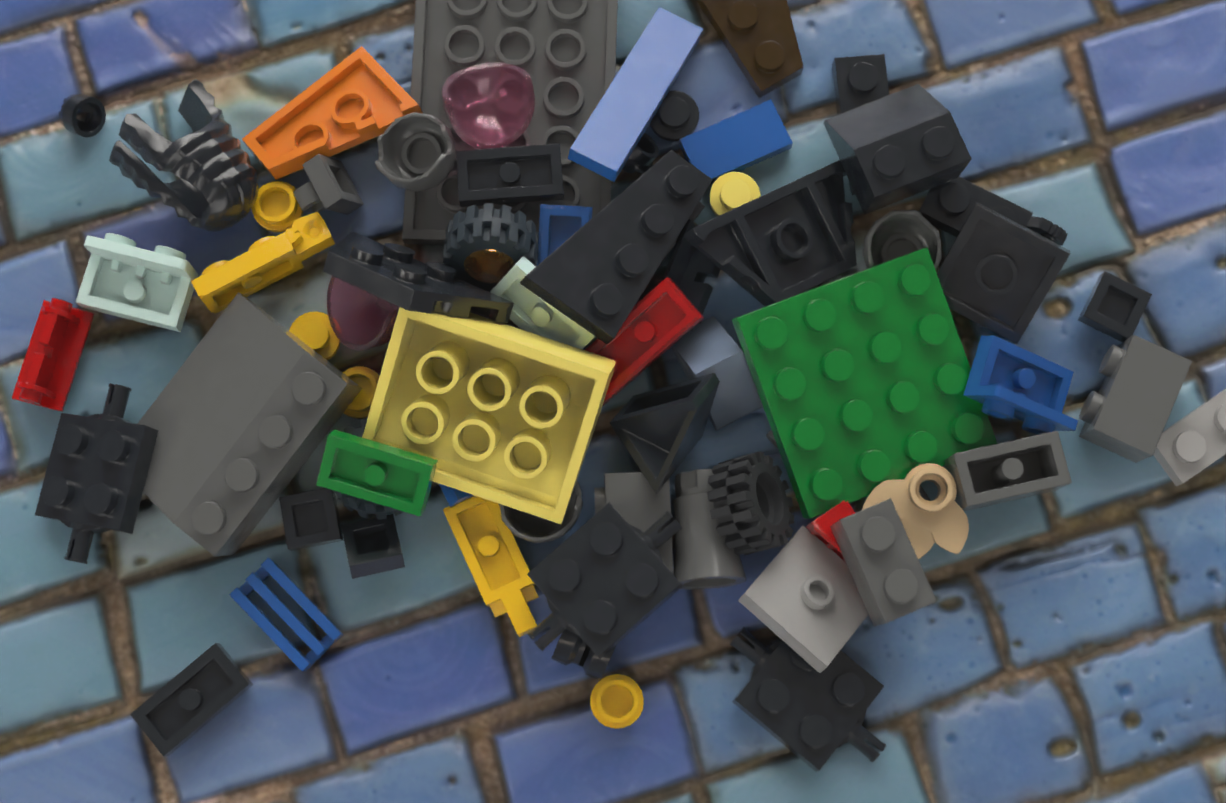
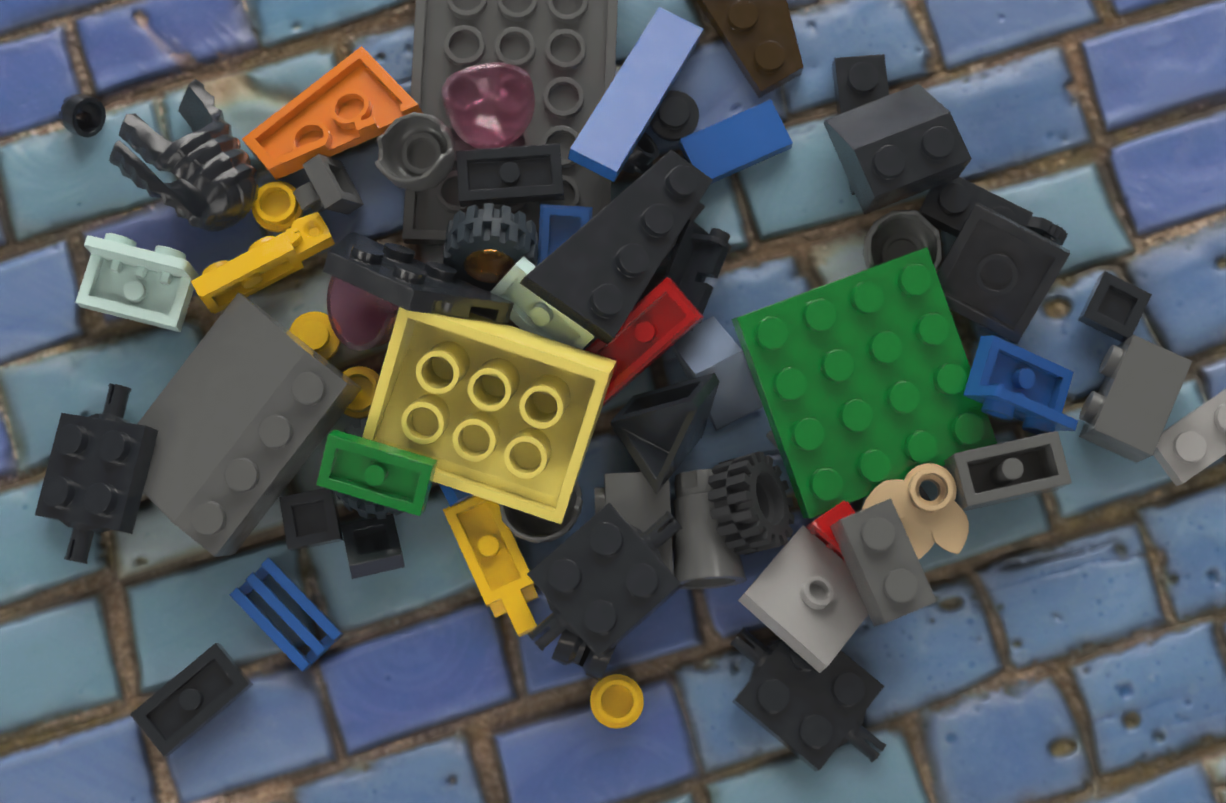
red hinge [12,298,95,412] -> none
black wing [684,160,857,307] -> none
light yellow plate [709,172,761,216] -> none

